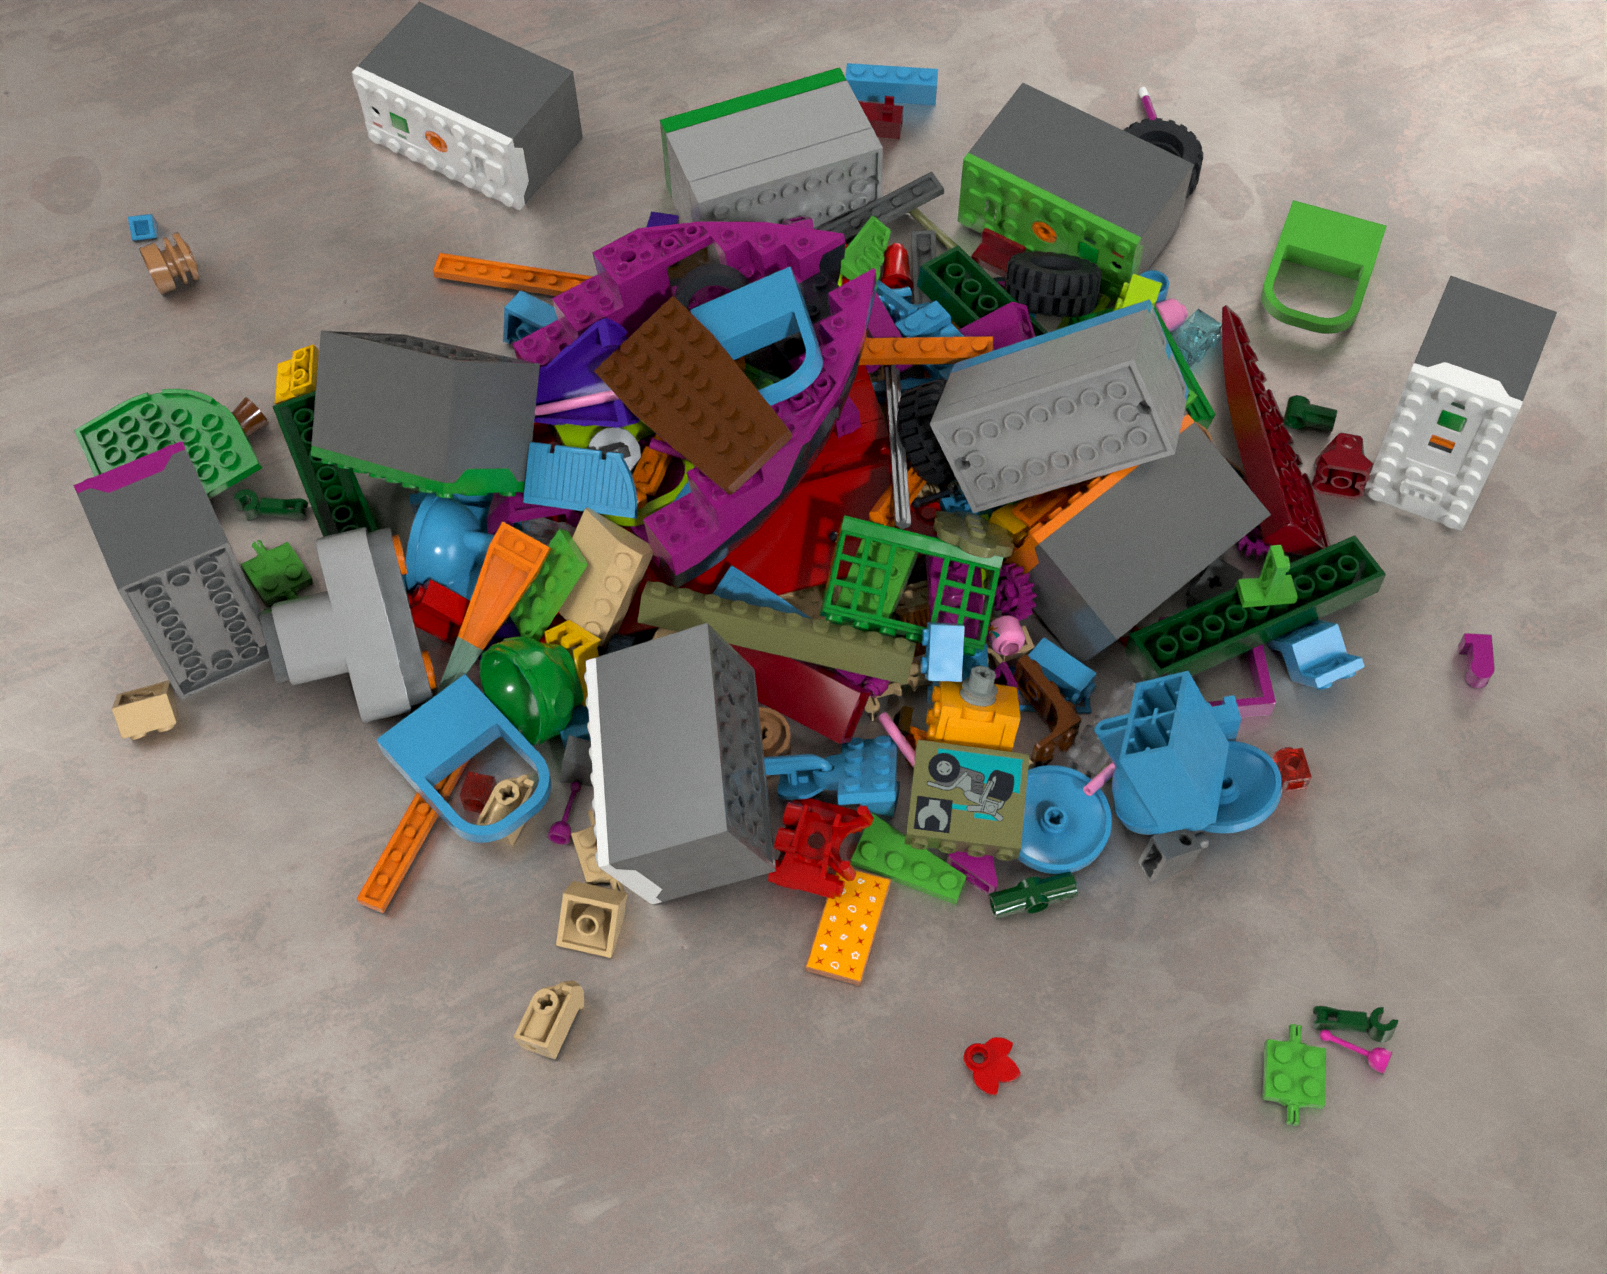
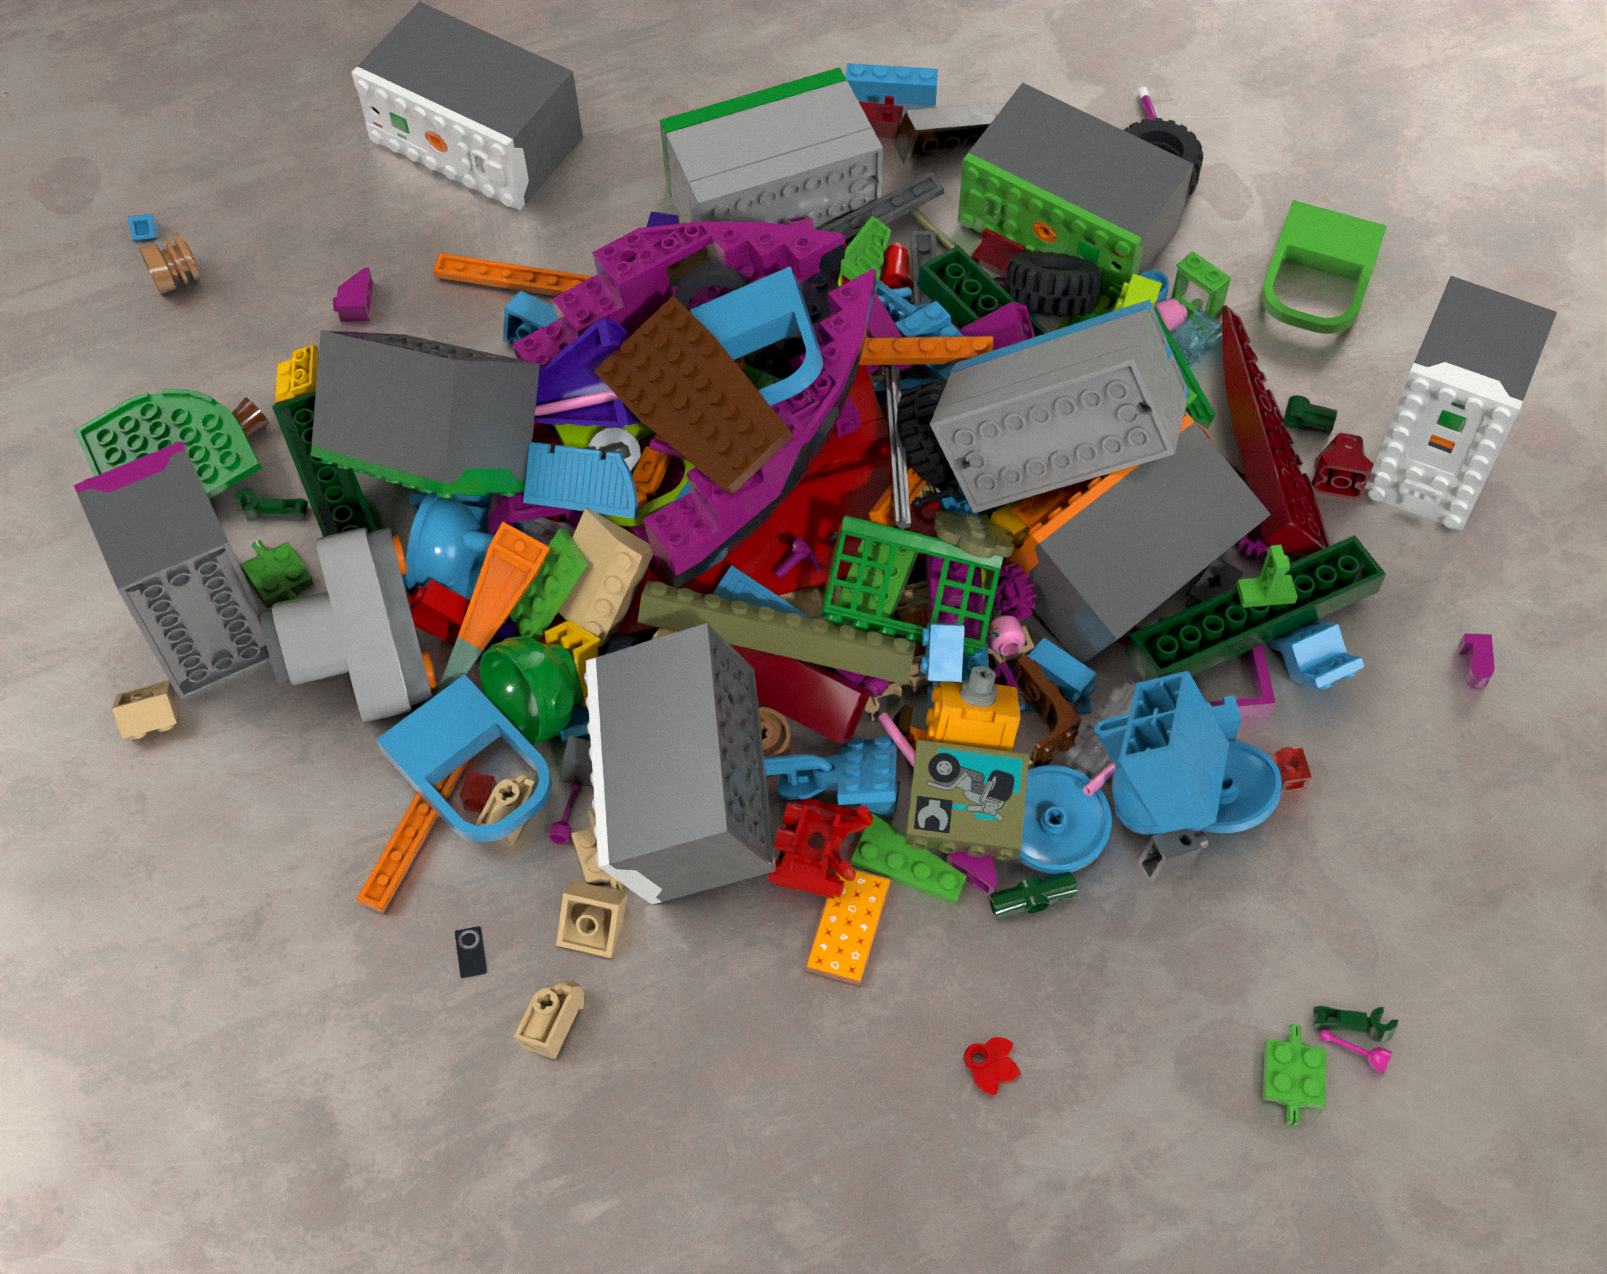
none -> magenta slope [333,268,374,322]
none -> black sticker [455,926,487,978]
none -> magenta plant [774,535,819,579]
none -> dark brown wedge [894,103,996,165]
none -> bright green window [1170,251,1231,331]

